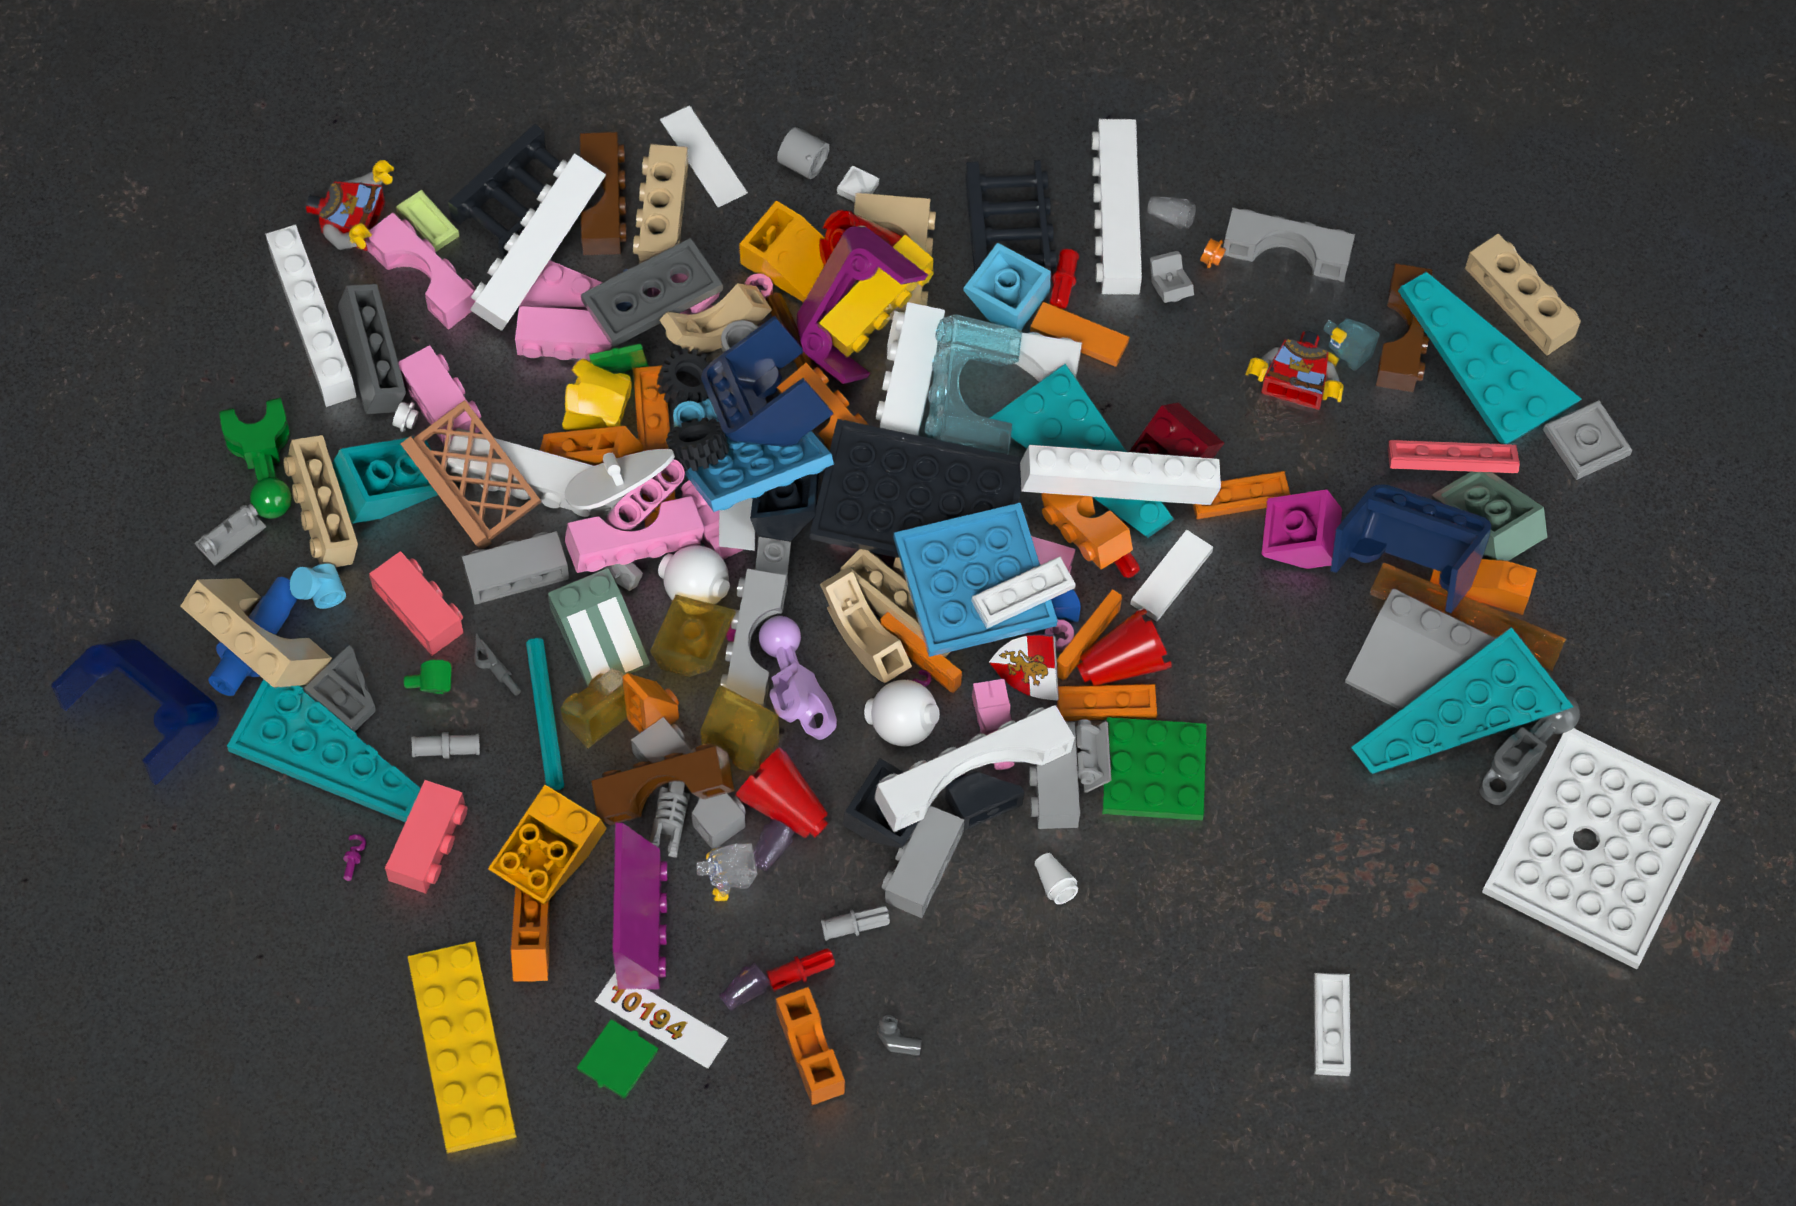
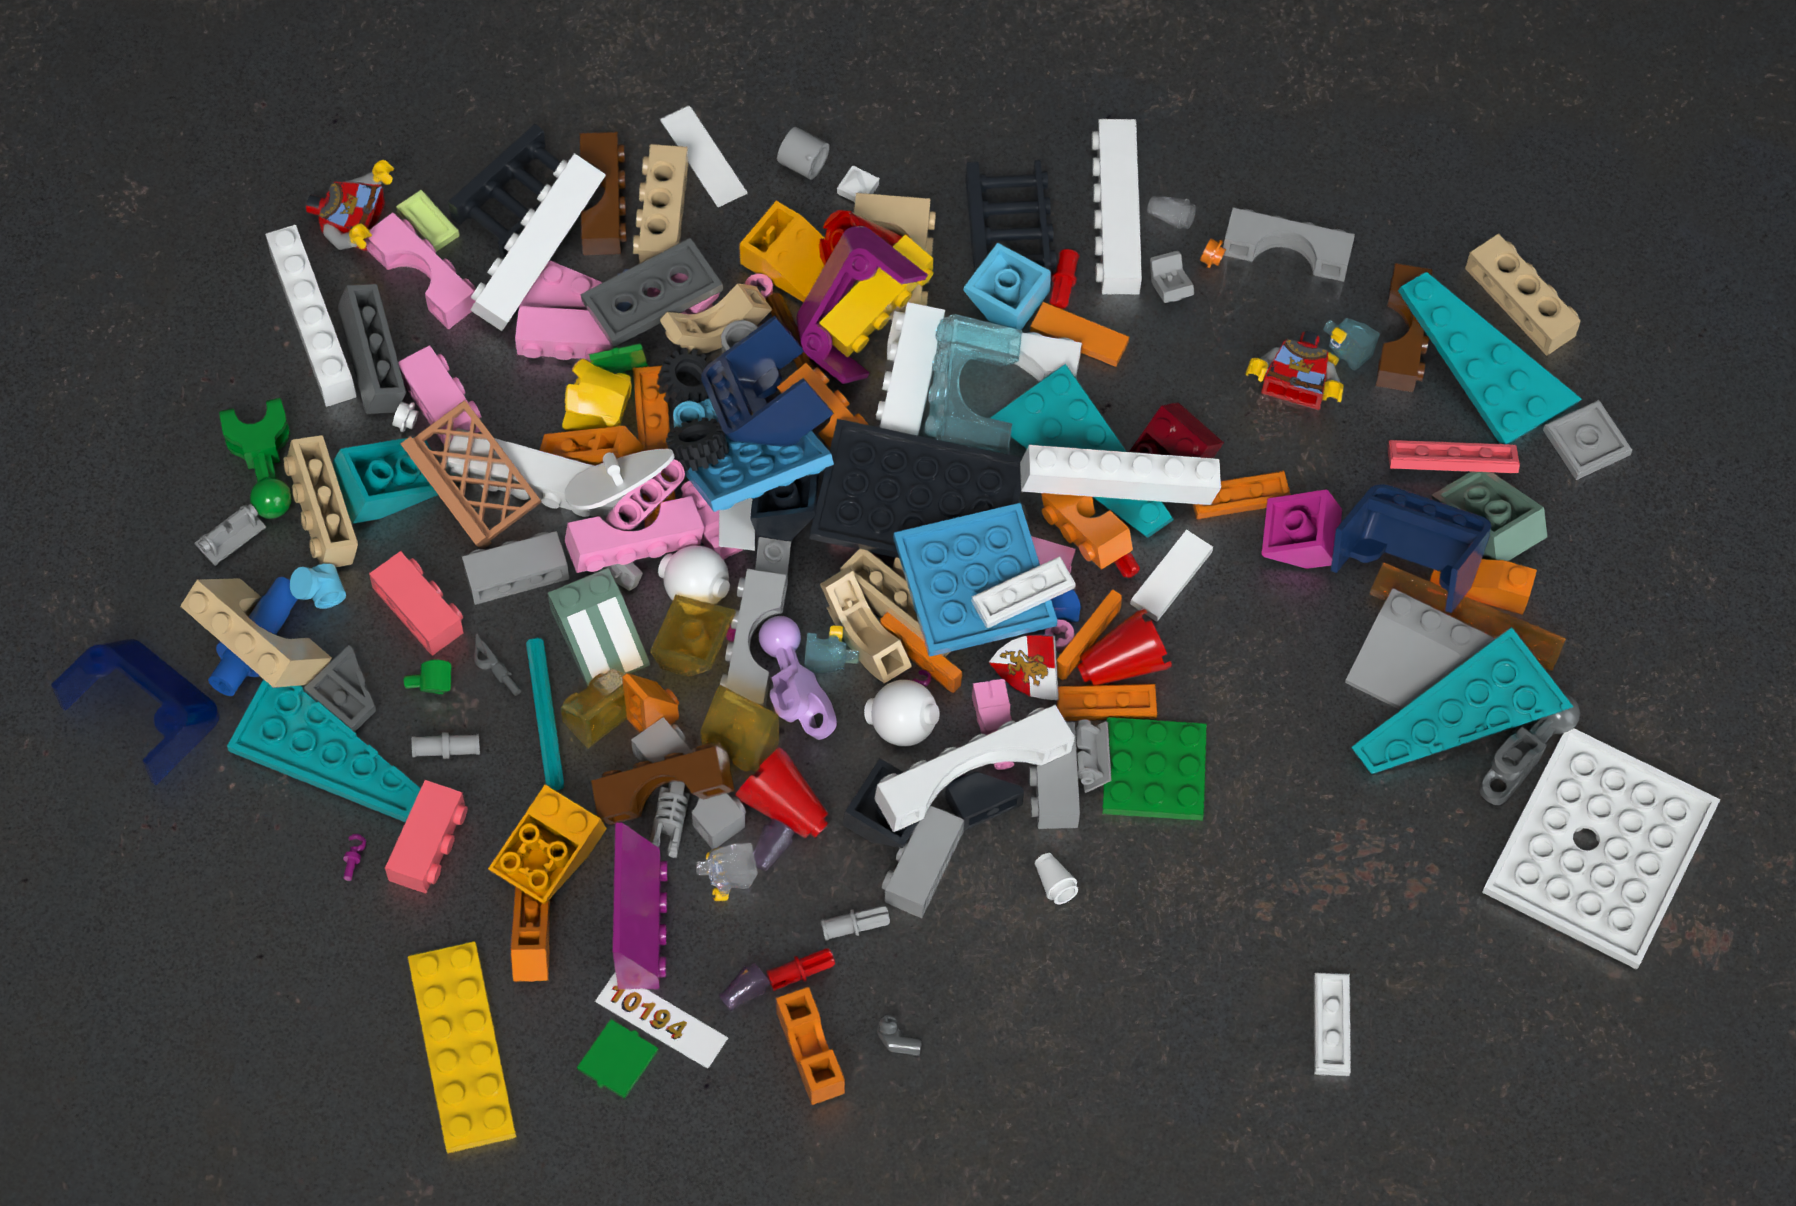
none -> clear light blue piece [804,625,859,674]

